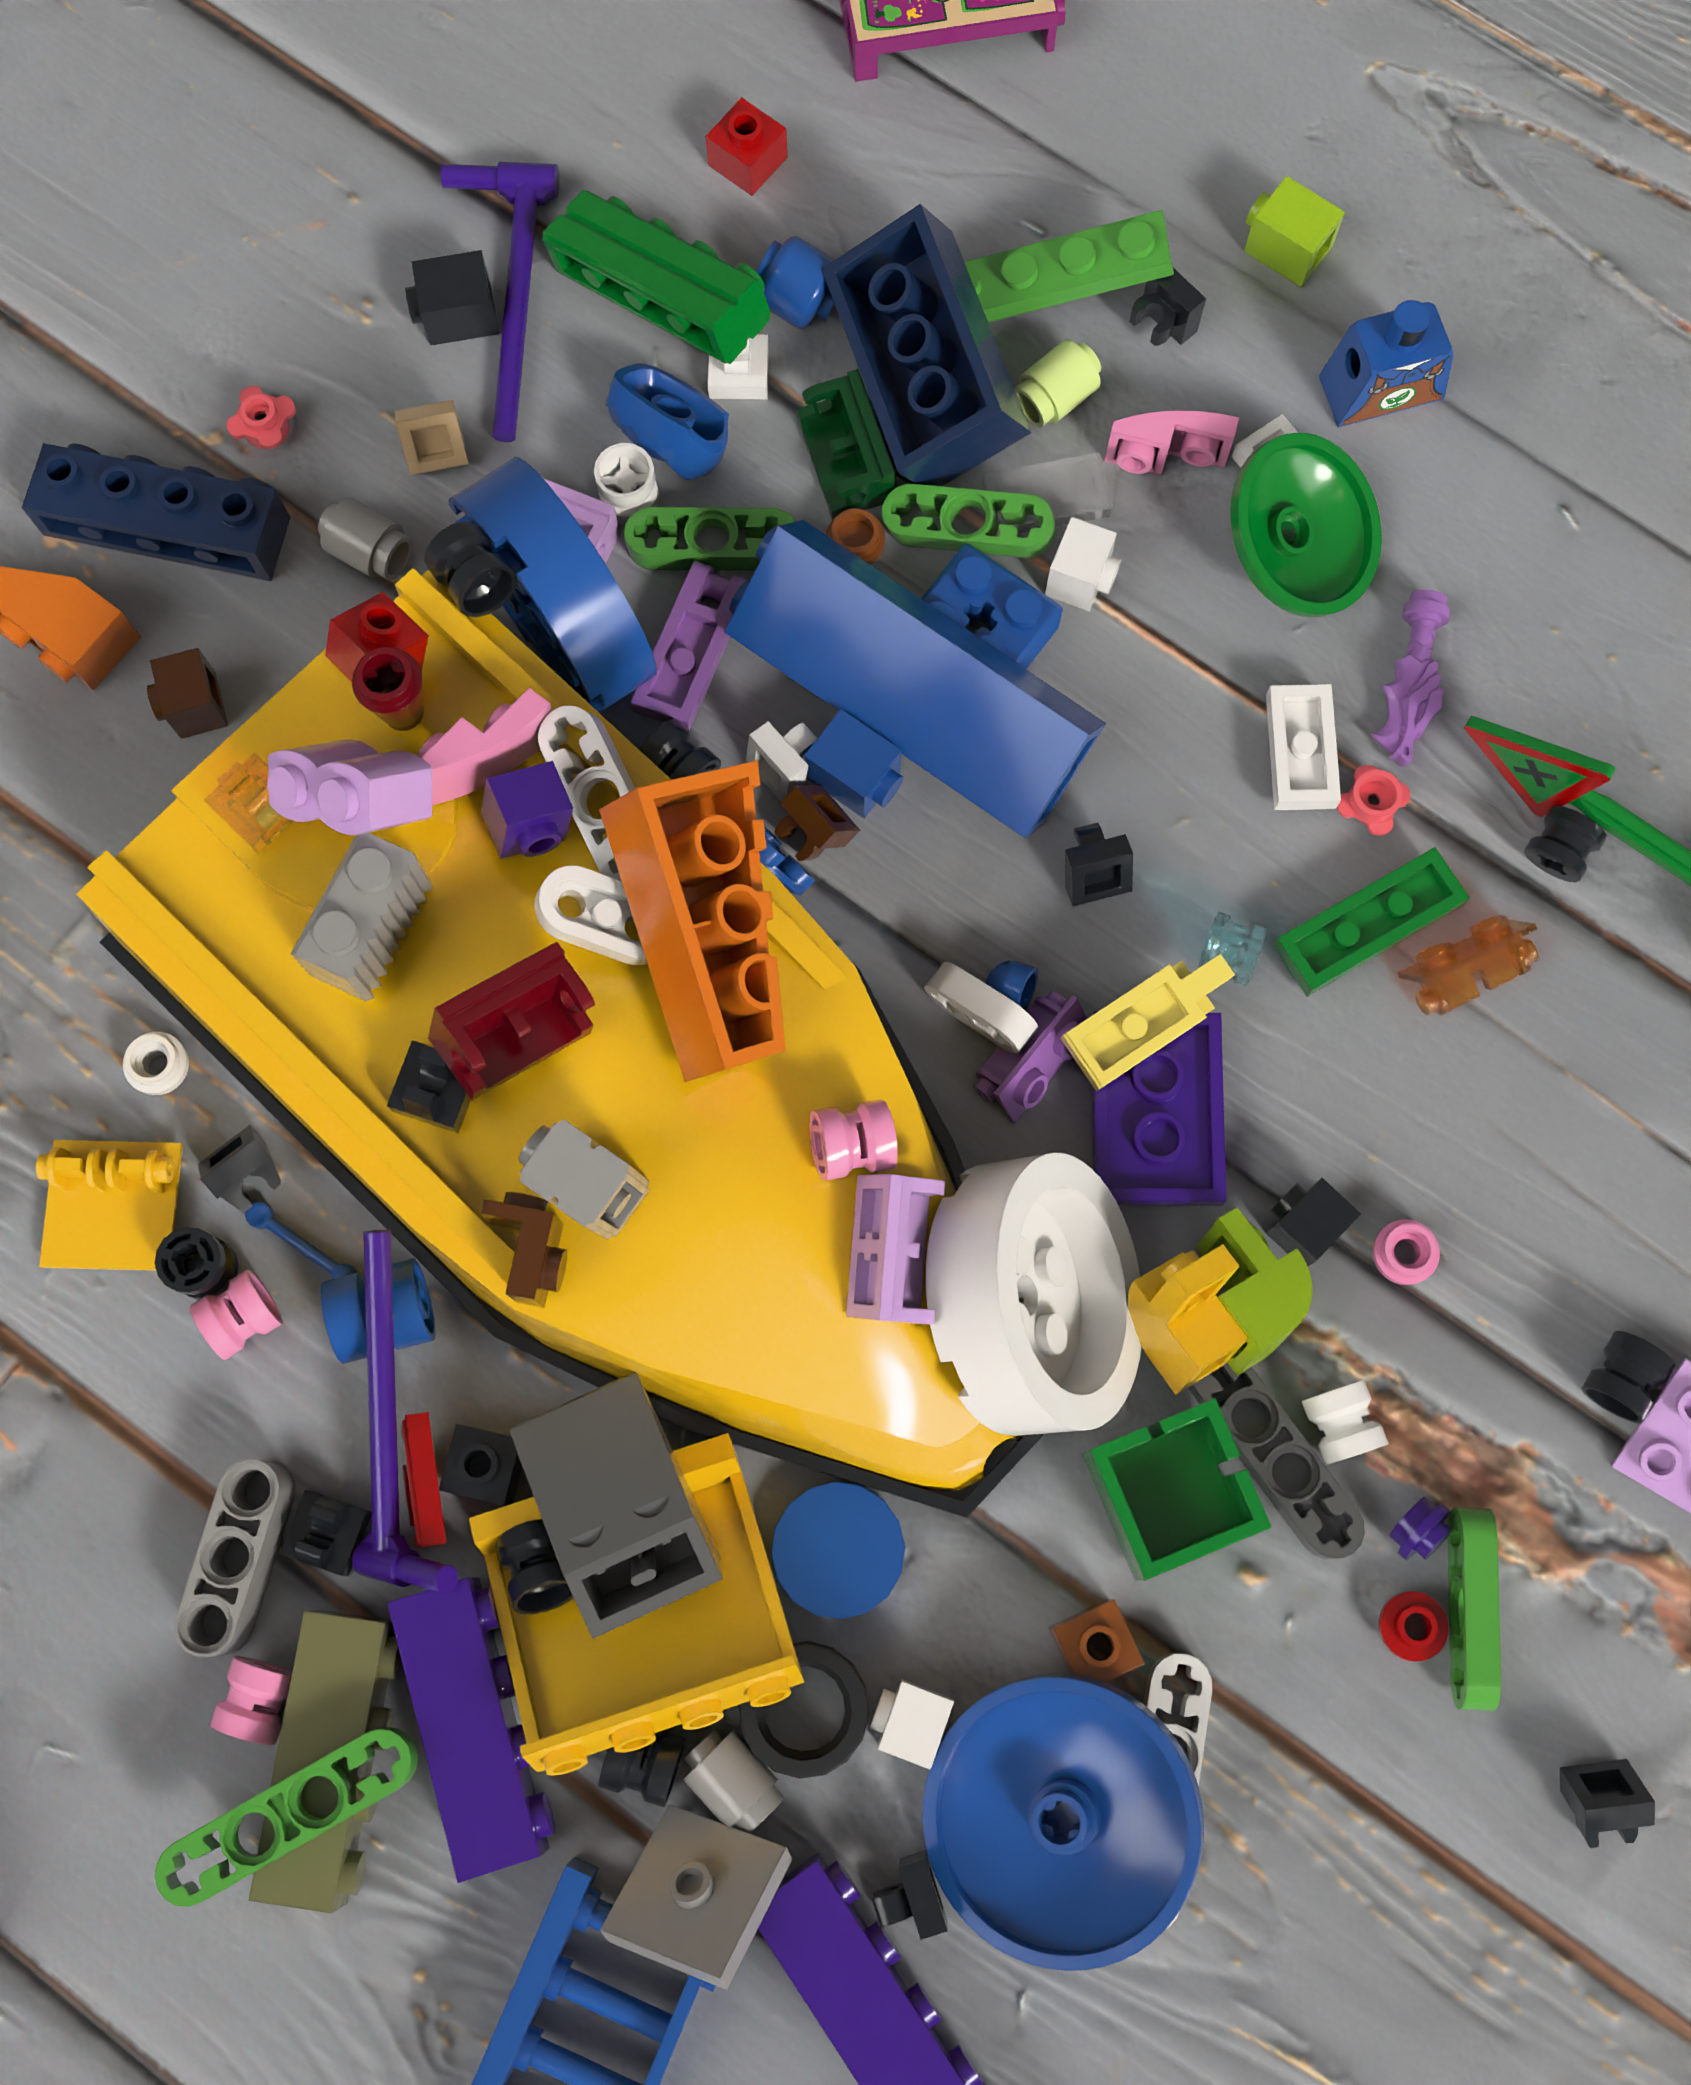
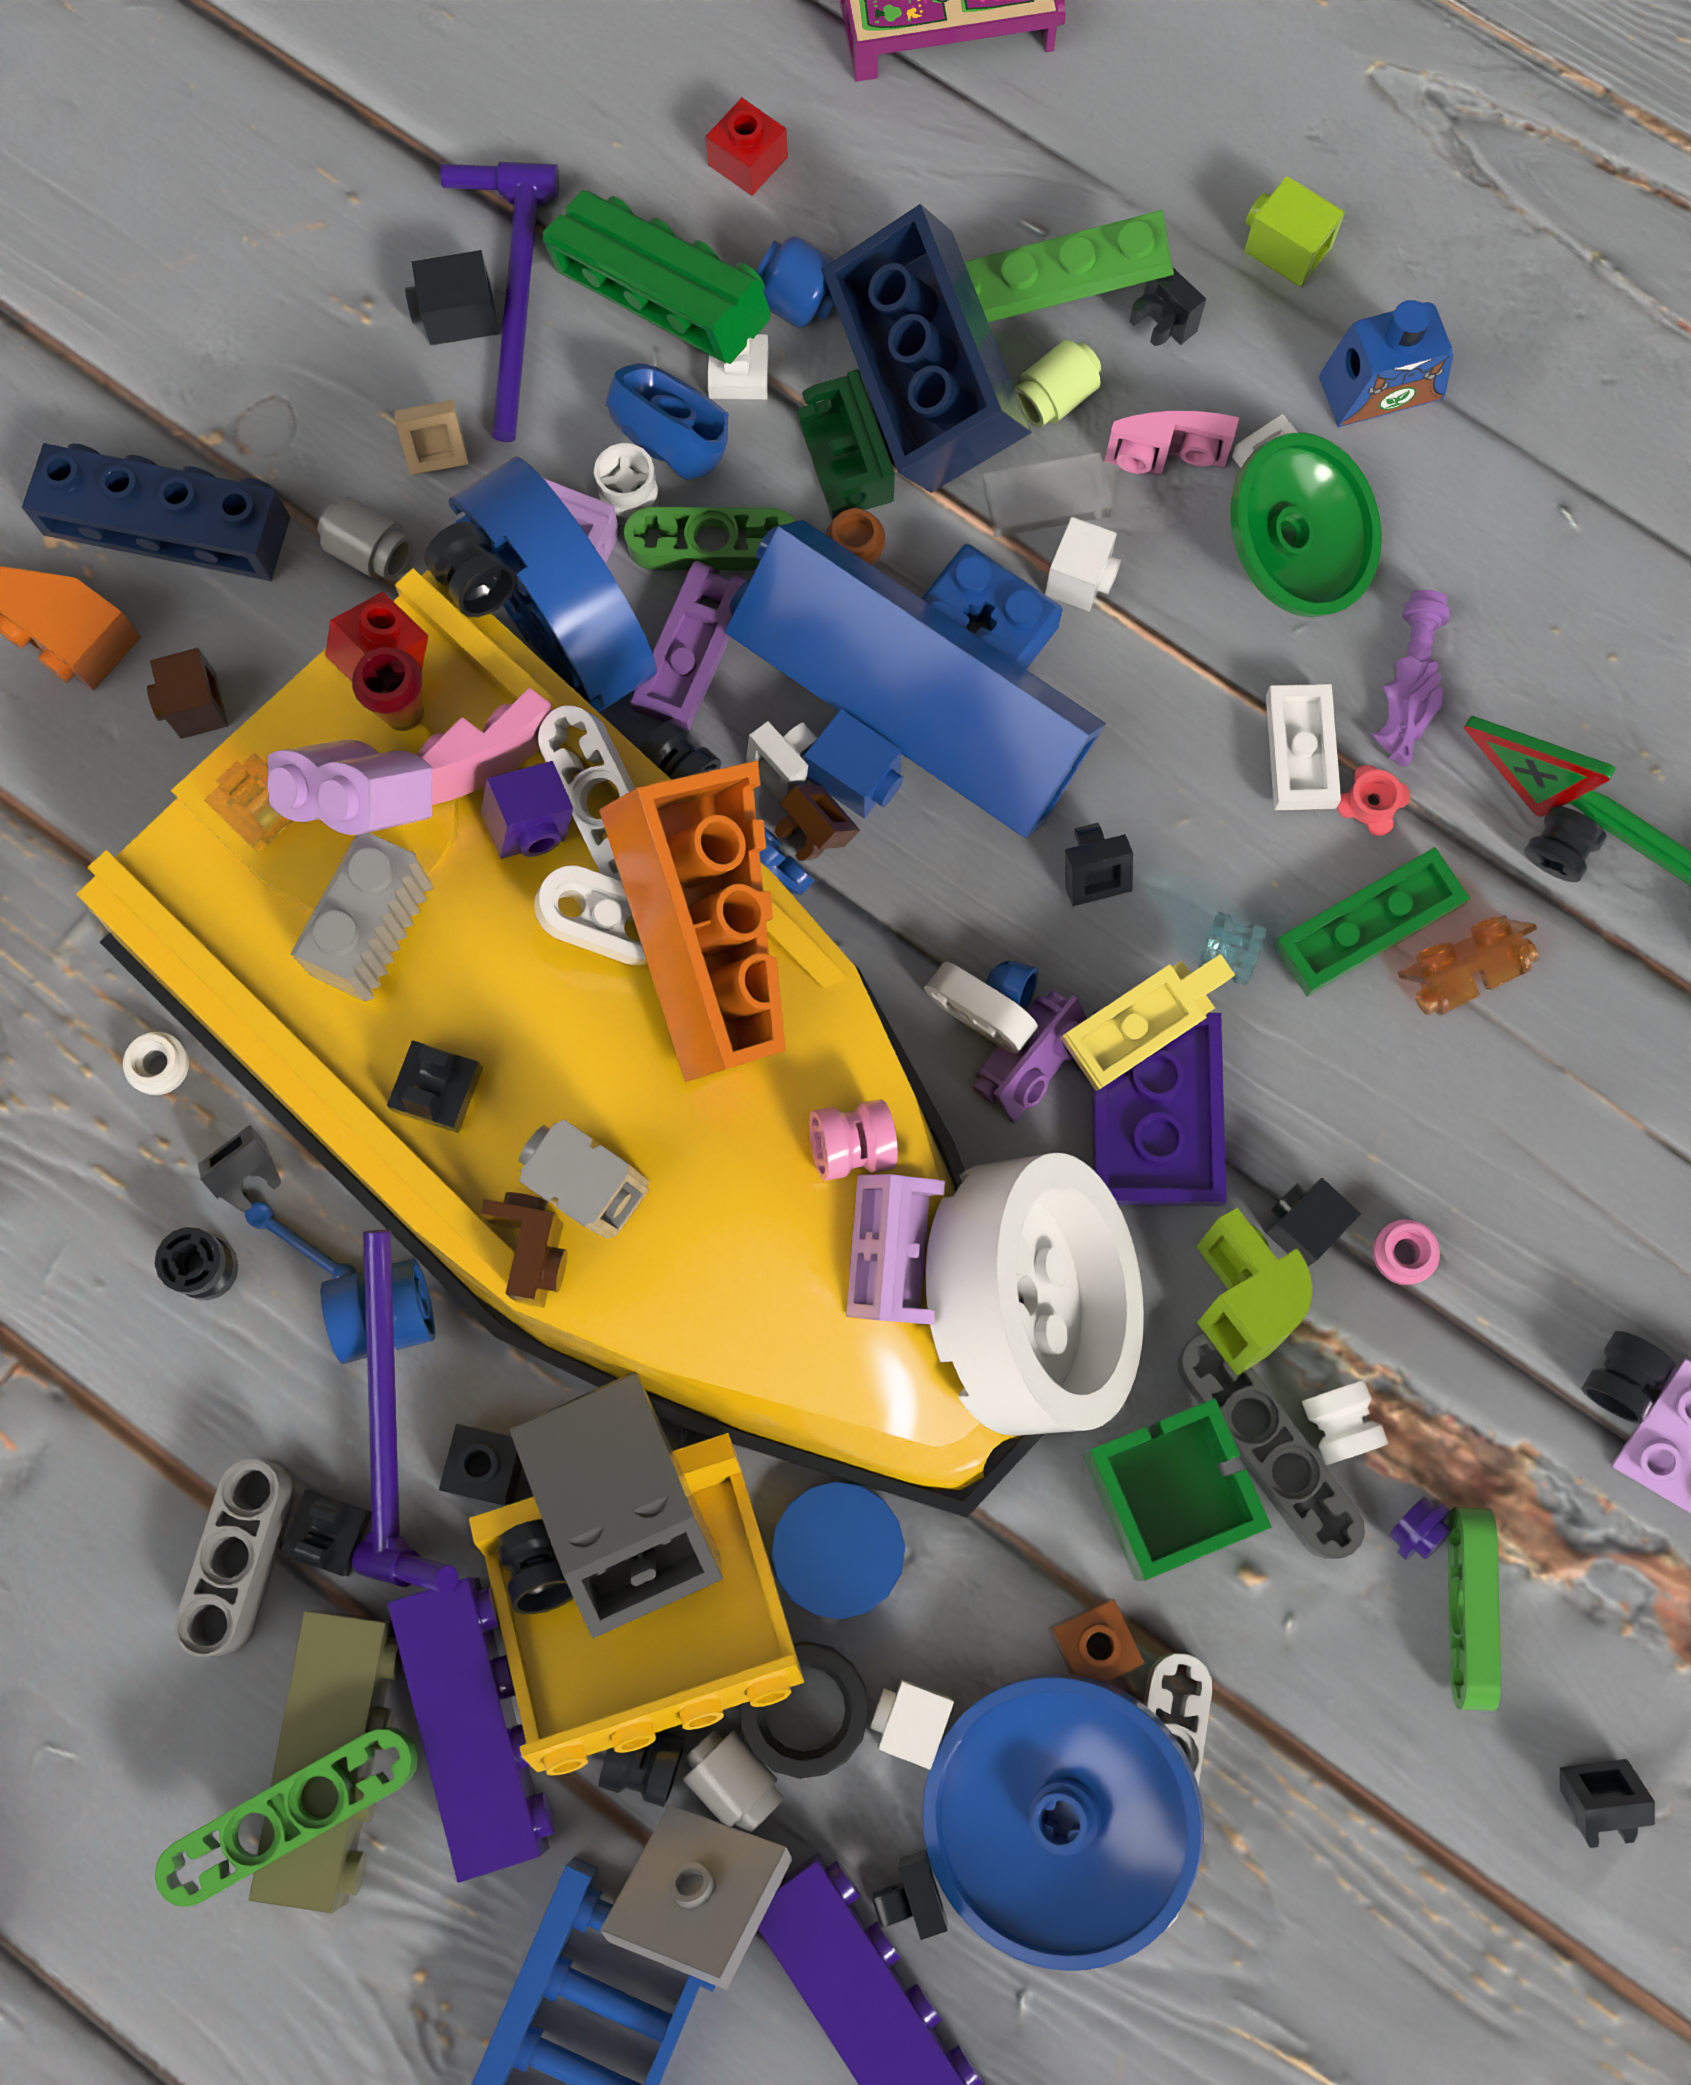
yellow hinge [36,1140,183,1271] -> none
bright pink wheel [190,1270,284,1360] -> none
bright pink wheel [209,1656,292,1745] -> none
coral plate [226,386,296,449] -> none
red tile [401,1412,446,1548] -> none
dark red hinge [428,942,595,1100] -> none
bright green beam [882,484,1057,558] -> none
yellow brick [1128,1244,1249,1395] -> none
red plate [1378,1591,1449,1662] -> none

